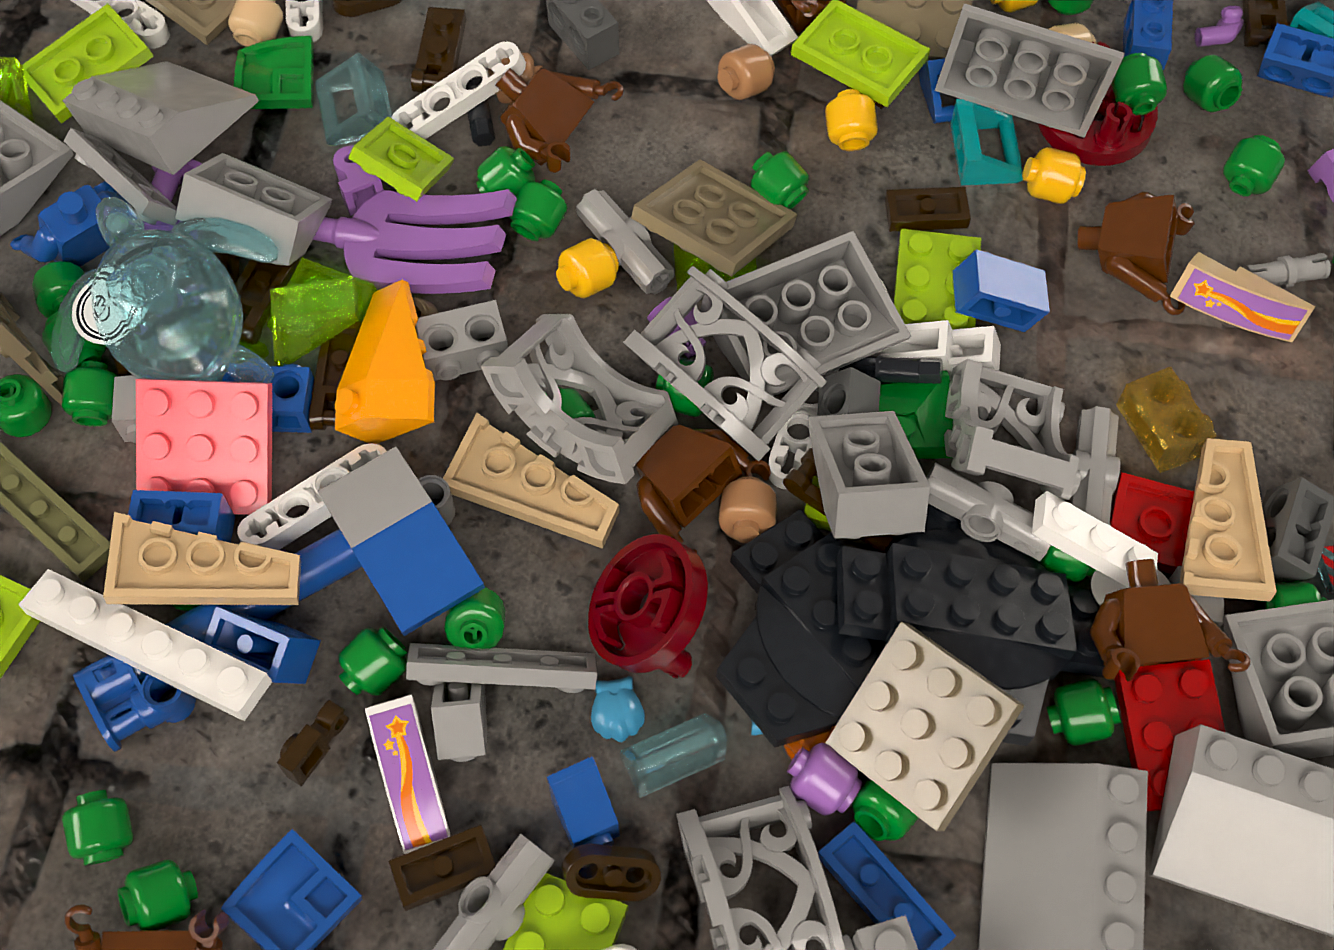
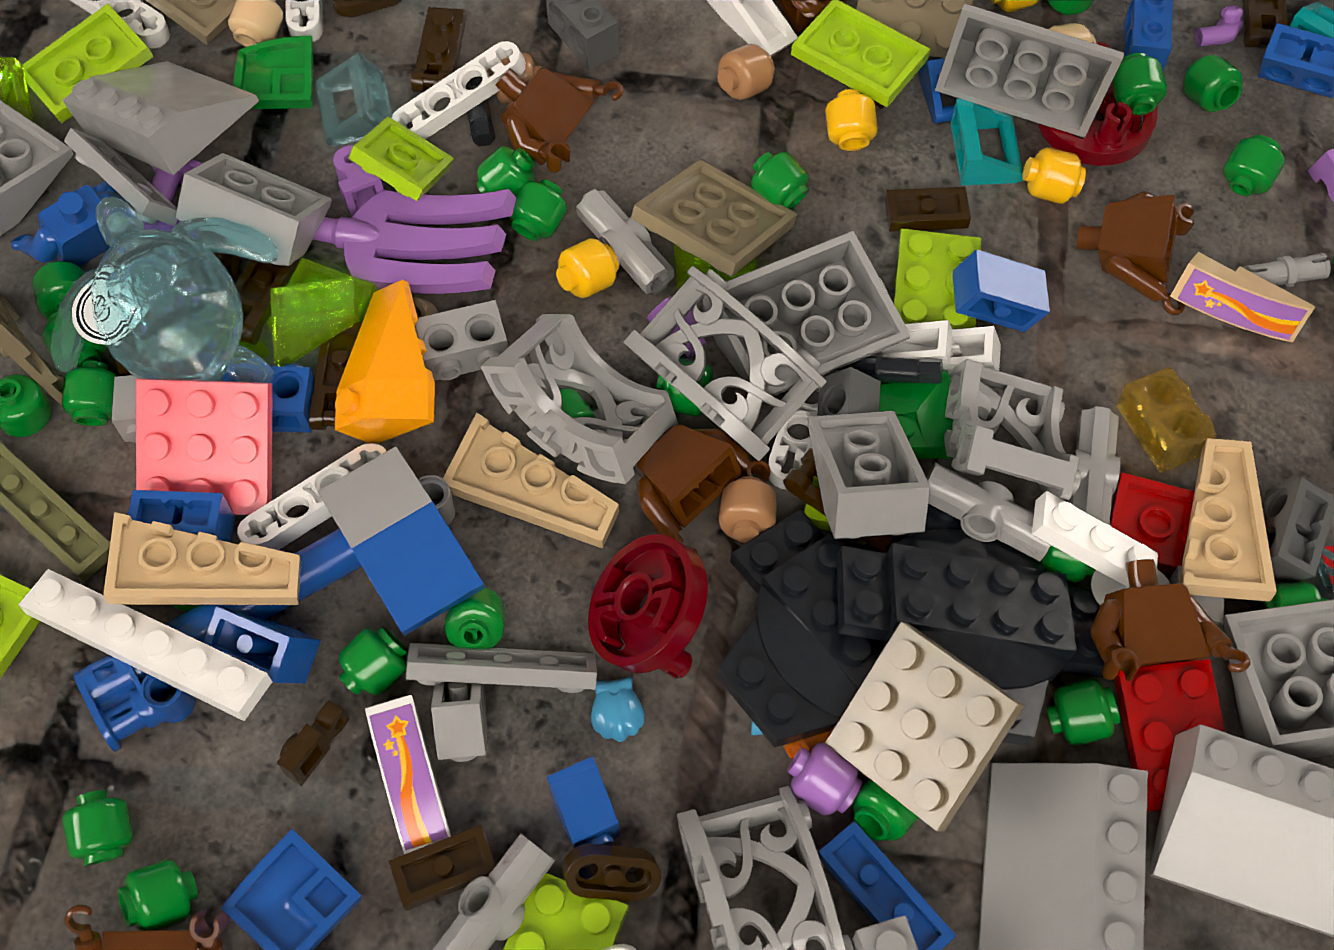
clear light blue tile [620,713,727,798] -> none

